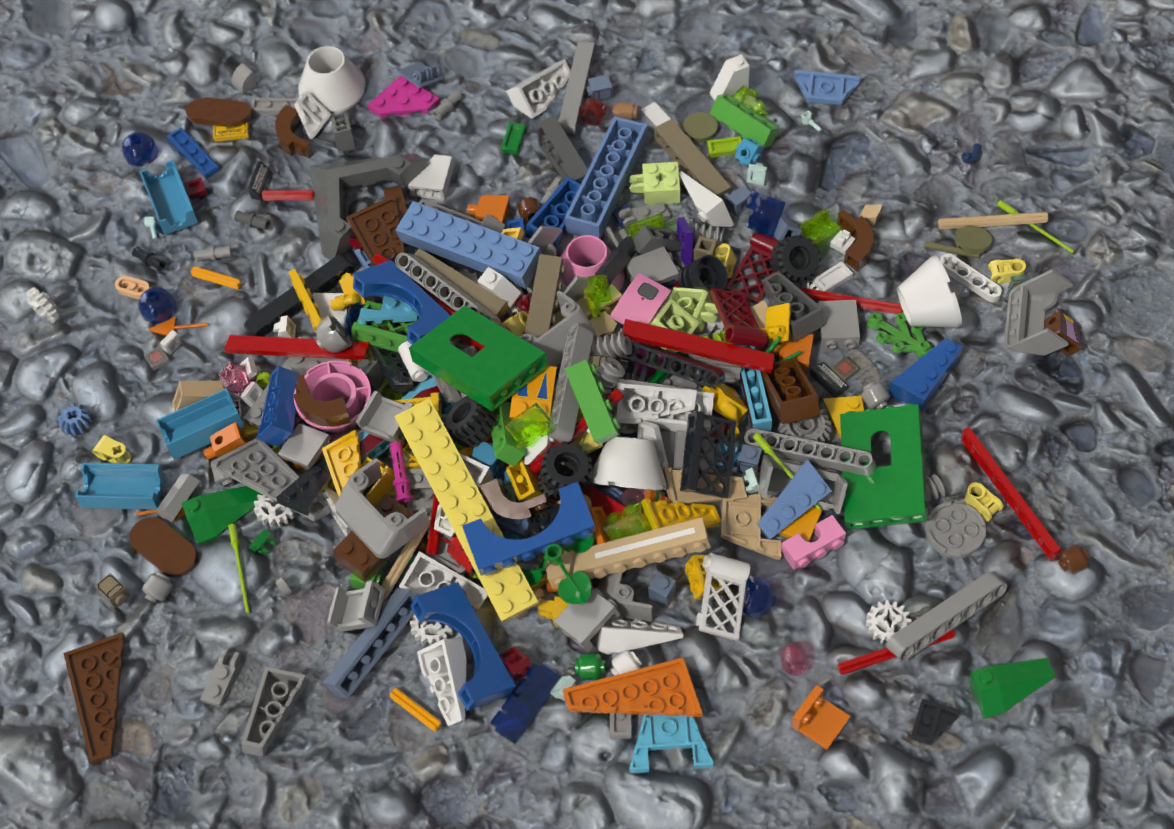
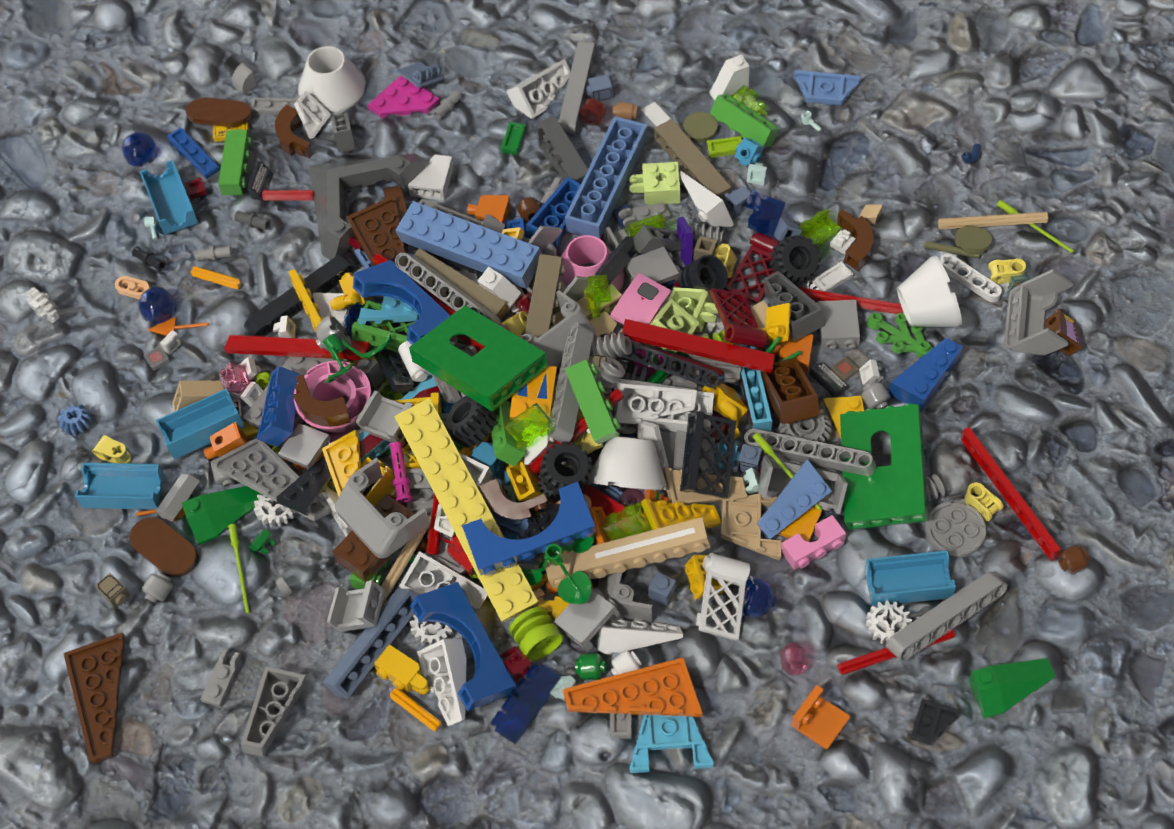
none -> bright green brick [218,130,252,195]
none -> green plant [322,332,391,384]
none -> yellow hinge [374,645,430,695]
none -> lime wheel [509,607,563,661]
none -> white tile [859,359,883,386]
none -> dark azure brick [864,550,956,607]

